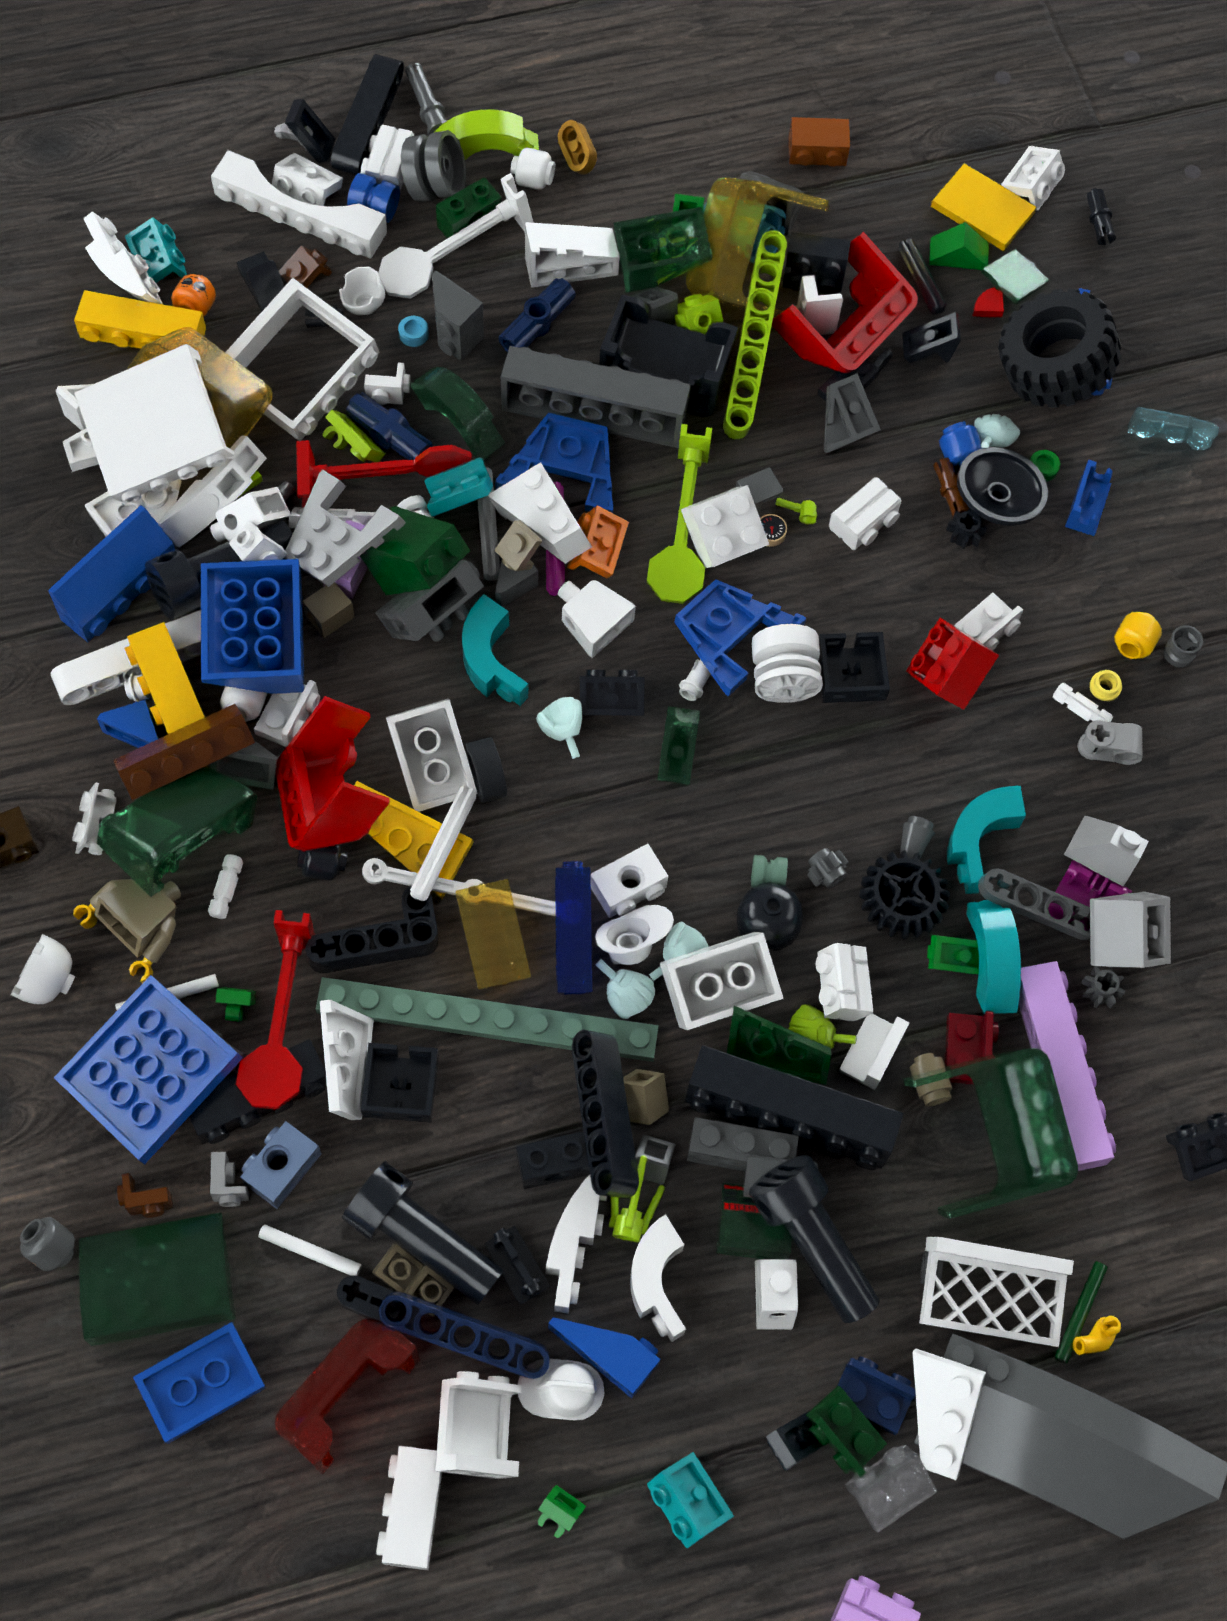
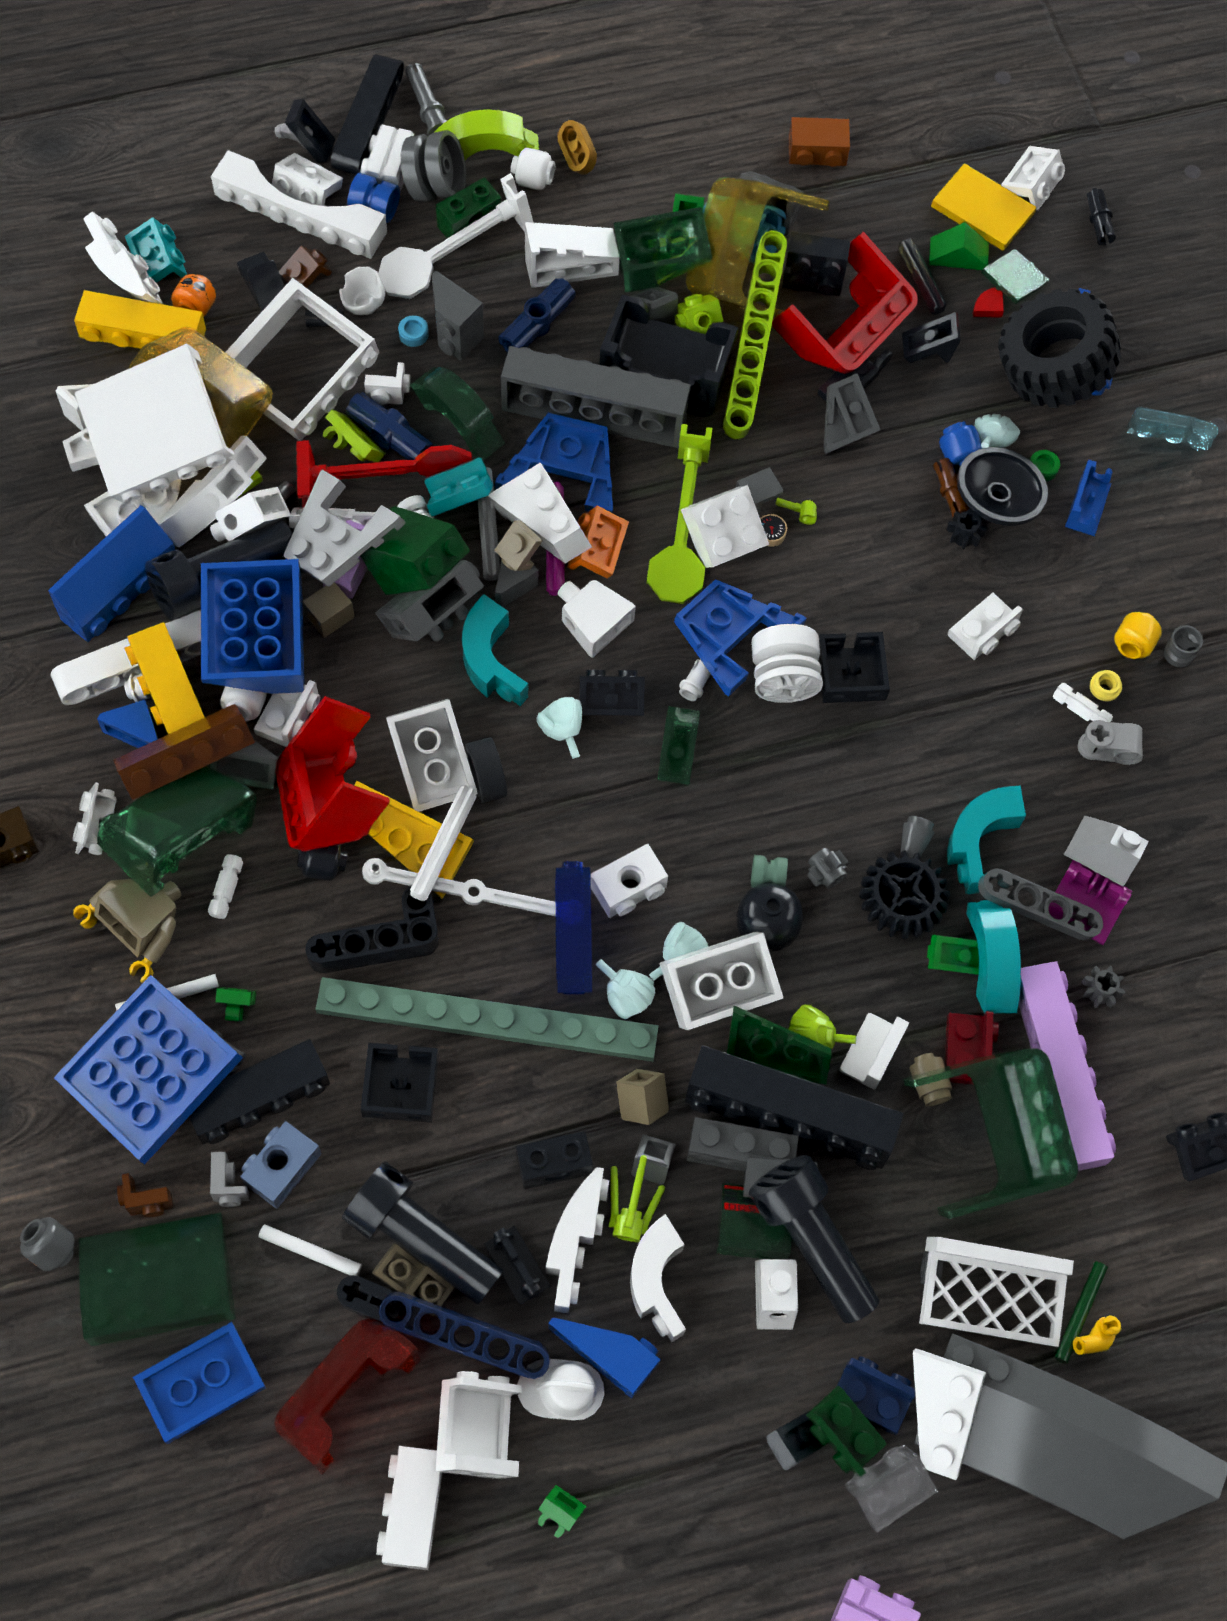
white cylinder [11,934,75,1004] -> none
white bracket [229,521,287,561] -> none
red piece [236,910,315,1110] -> none
white wing [320,1000,374,1120] -> none
clear yellow piece [455,879,531,990] -> none
black beam [572,1030,639,1199] -> none
white piece [595,905,674,965] -> none
teal bracket [647,1452,734,1548] -> none
white panel [797,275,843,335] -> none
white brick [816,943,873,1021] -> none
white brick [829,477,901,550] -> none
red slope [906,617,999,710] -> none
light grey slope [1090,892,1171,968] -> none

